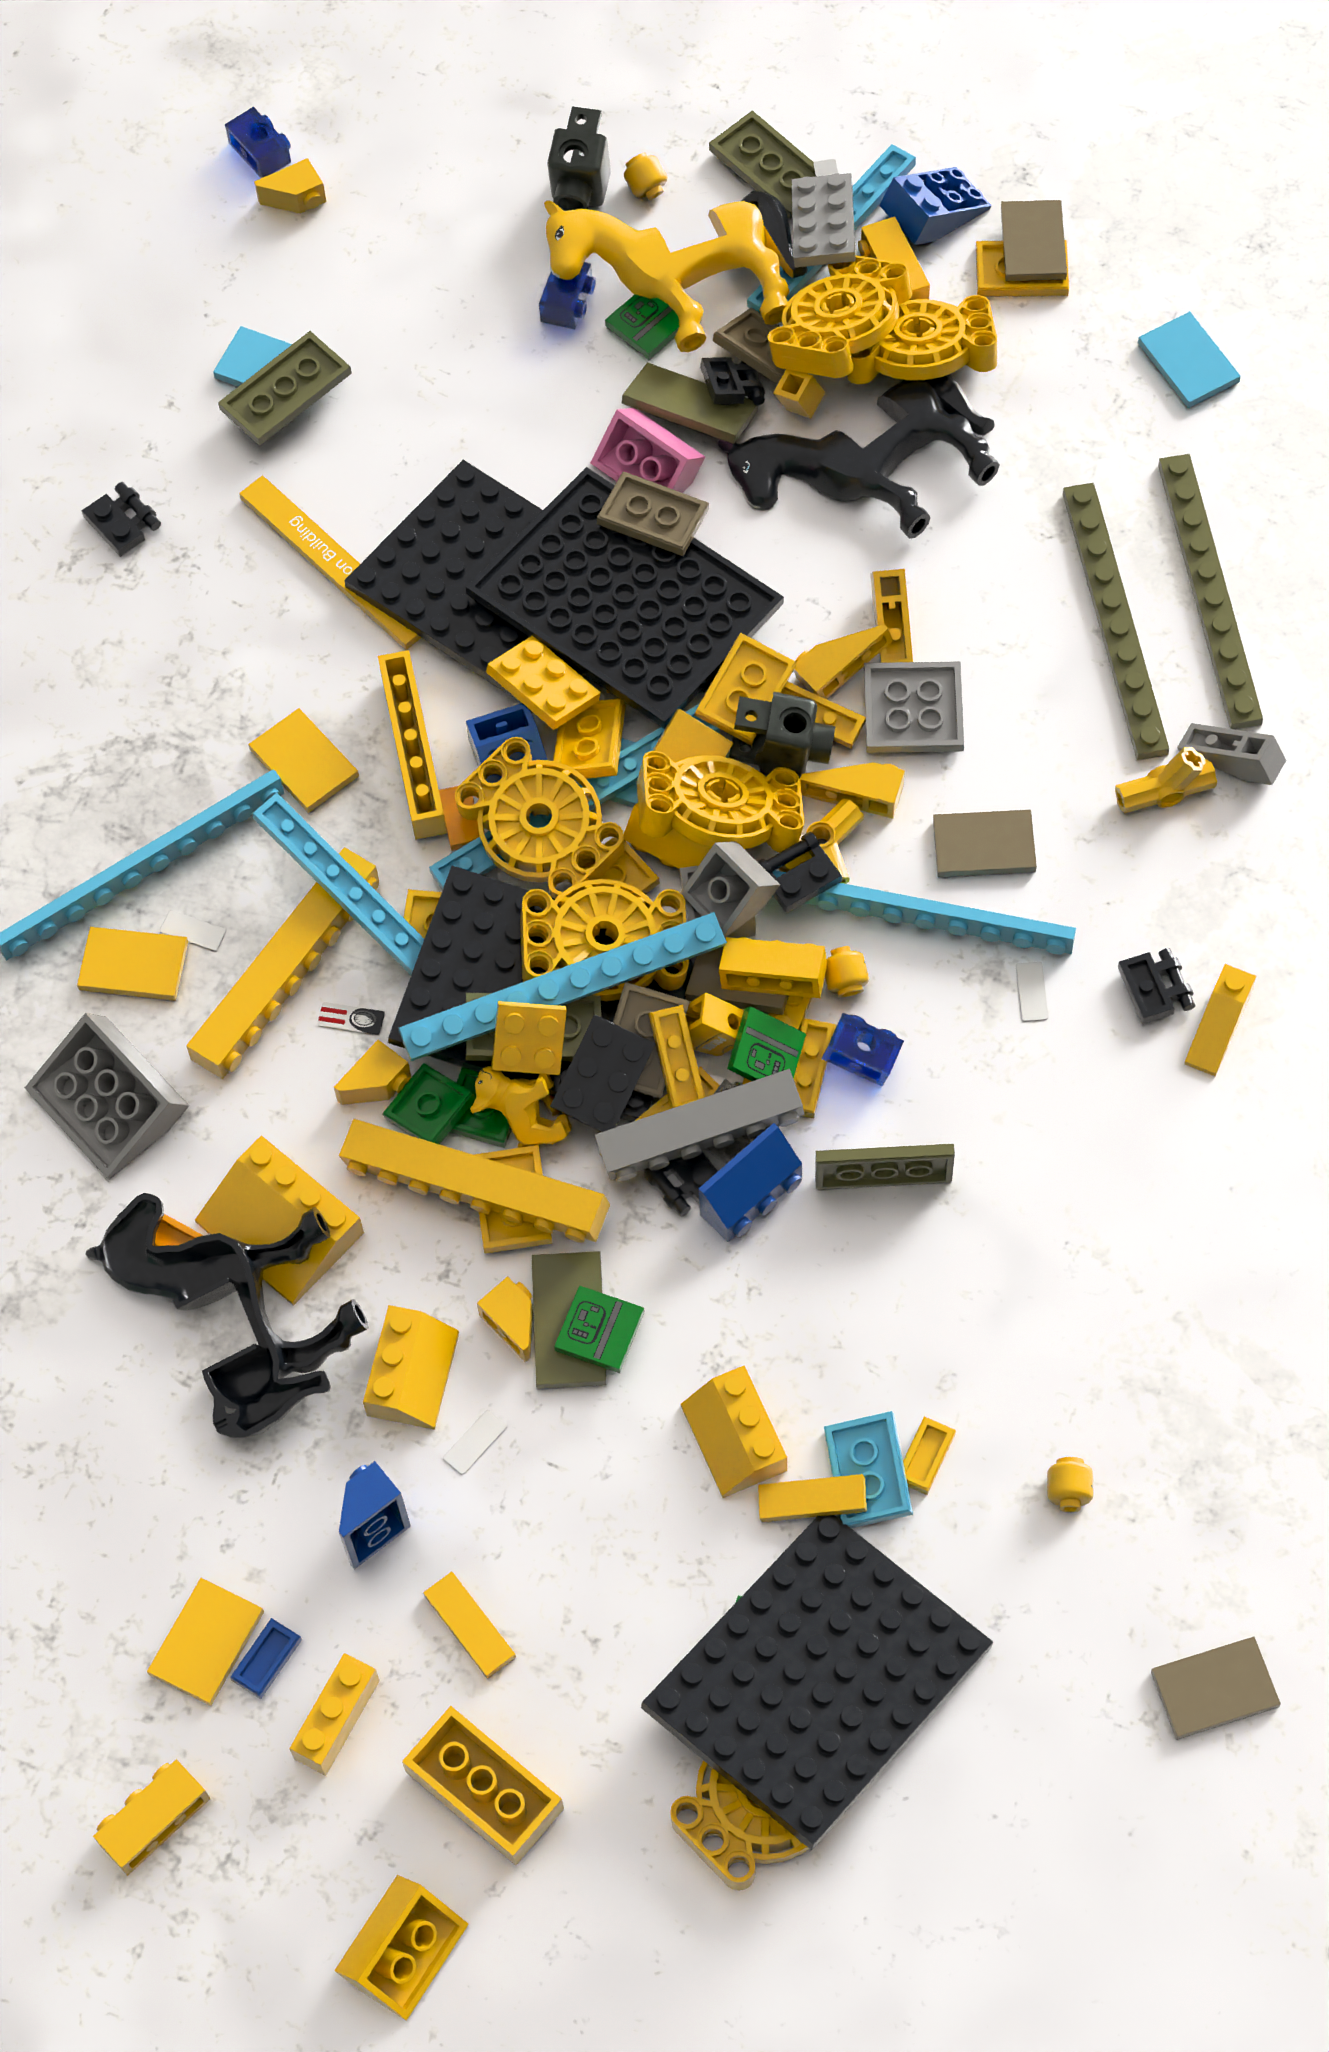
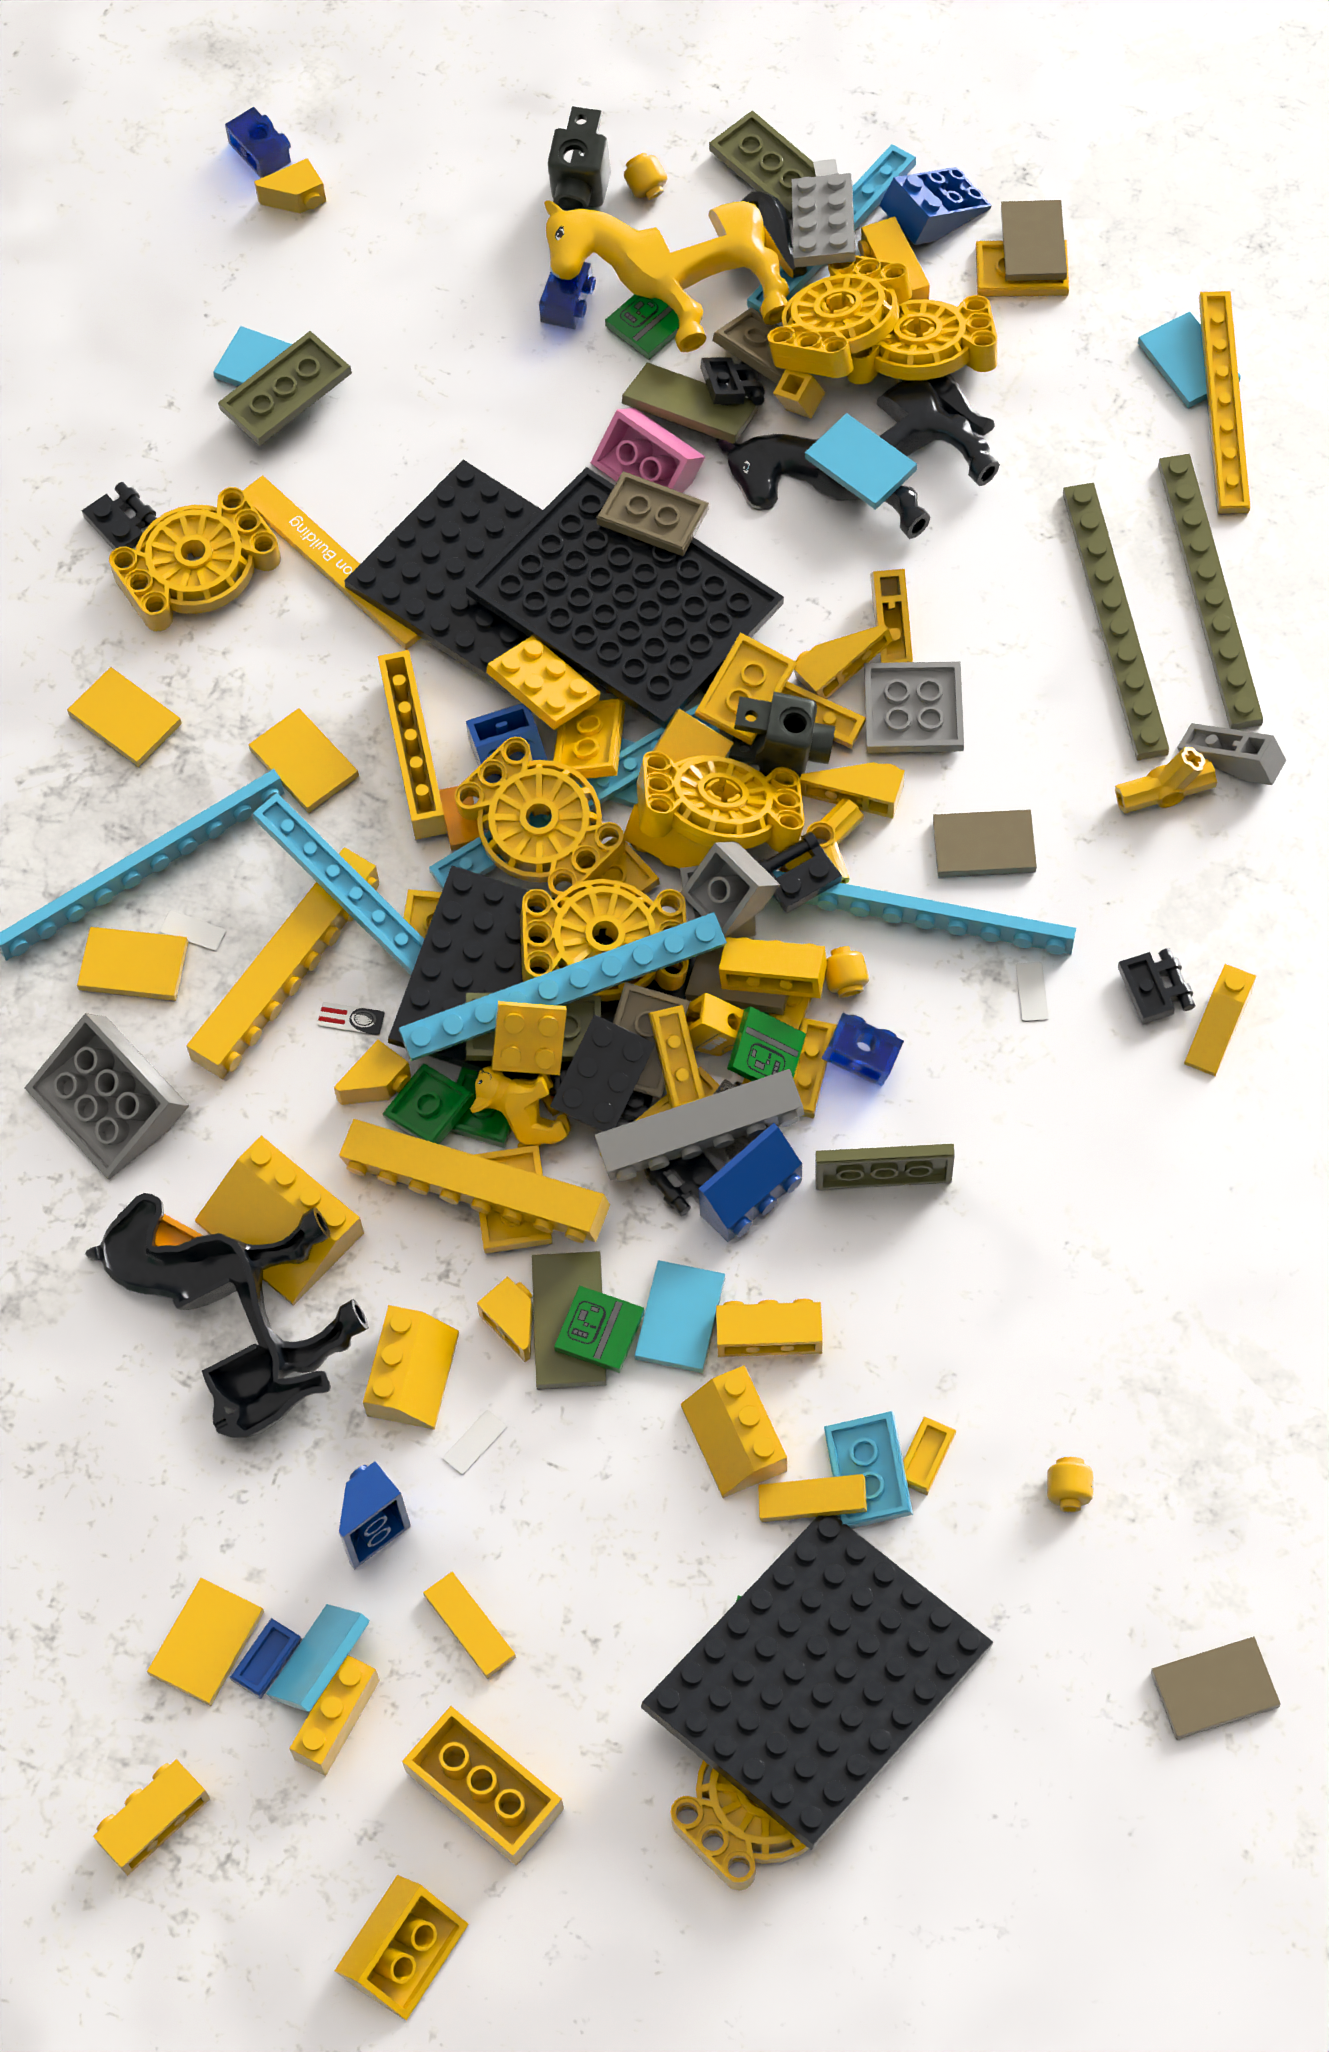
none -> yellow tile [67,667,182,767]
none -> yellow piece [109,487,281,631]
none -> medium azure tile [266,1604,370,1712]
none -> medium azure tile [635,1260,725,1373]
none -> yellow brick [716,1299,823,1357]
none -> medium azure tile [805,413,917,510]
none -> yellow tile [1198,291,1251,514]

